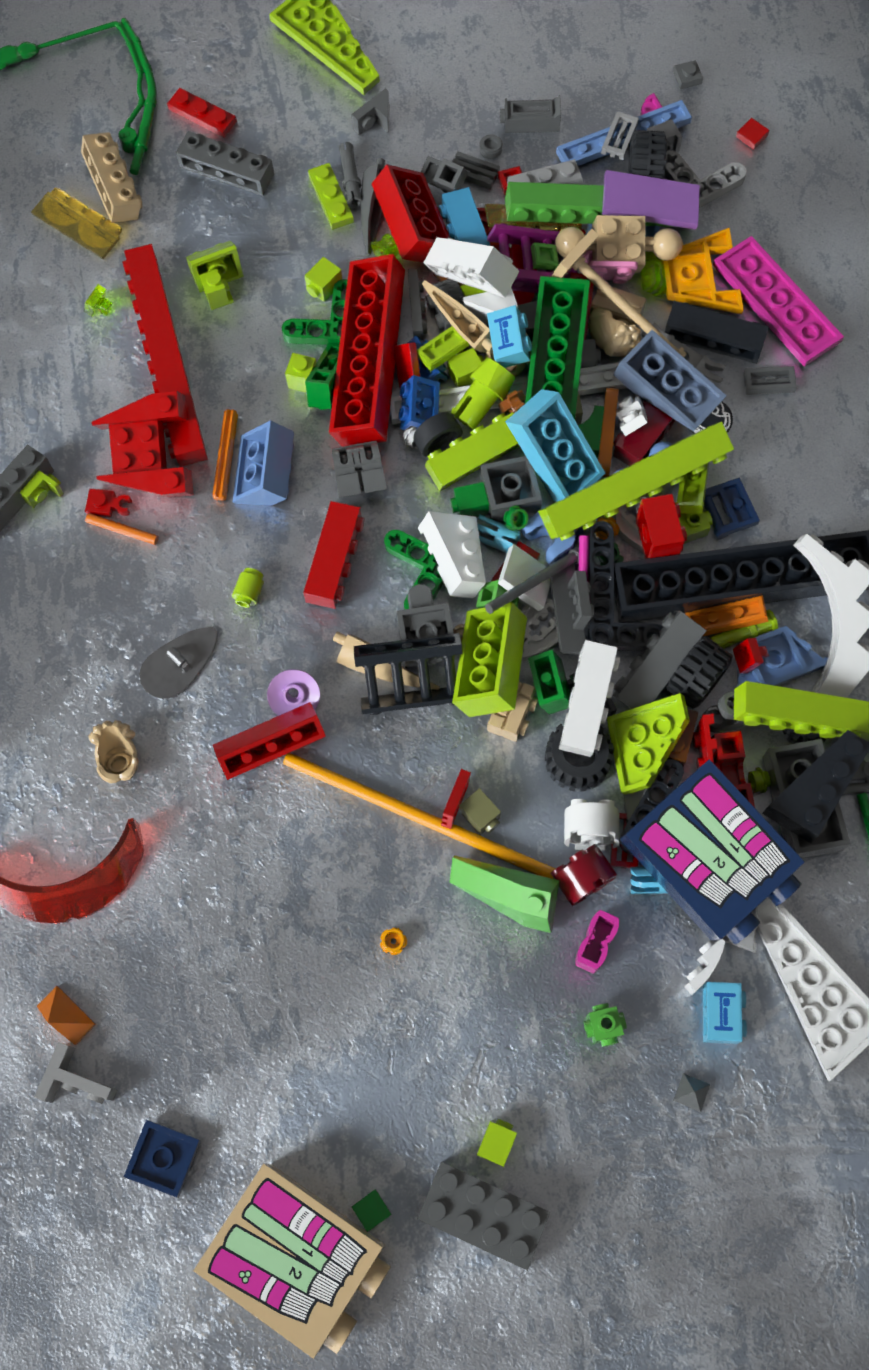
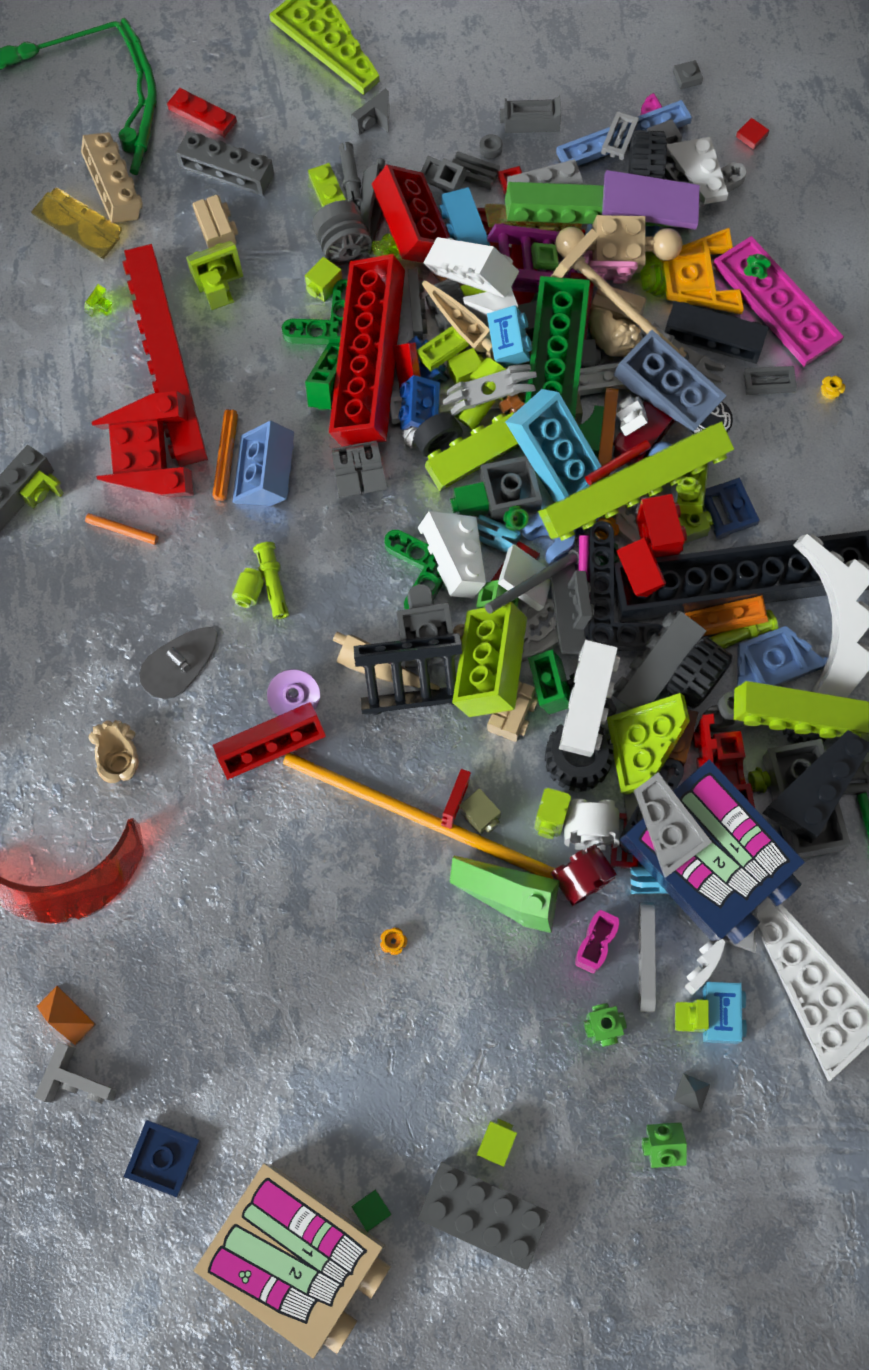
red plate [85,488,132,518] -> none
lime brick [285,353,317,393] -> none
red brick [303,501,365,609] -> none
red tile [732,638,769,673] -> none
none -> tan brick [192,195,238,248]
none -> lime pin [253,542,289,619]
none -> dark grey wheel [312,200,372,266]
none -> light grey piece [443,365,537,416]
none -> lime brick [534,788,571,839]
none -> red bar [585,440,651,485]
none -> red slope [617,538,666,597]
none -> light grey wing [634,773,712,878]
none -> light grey beam [638,902,656,1012]
none -> bright green brick [642,1122,687,1168]
none -> white wing [666,137,728,204]
none -> lime bracket [675,1000,709,1033]
none -> lime plate [676,477,702,501]
none -> green plate [744,254,771,279]
none -> yellow plate [821,376,846,399]

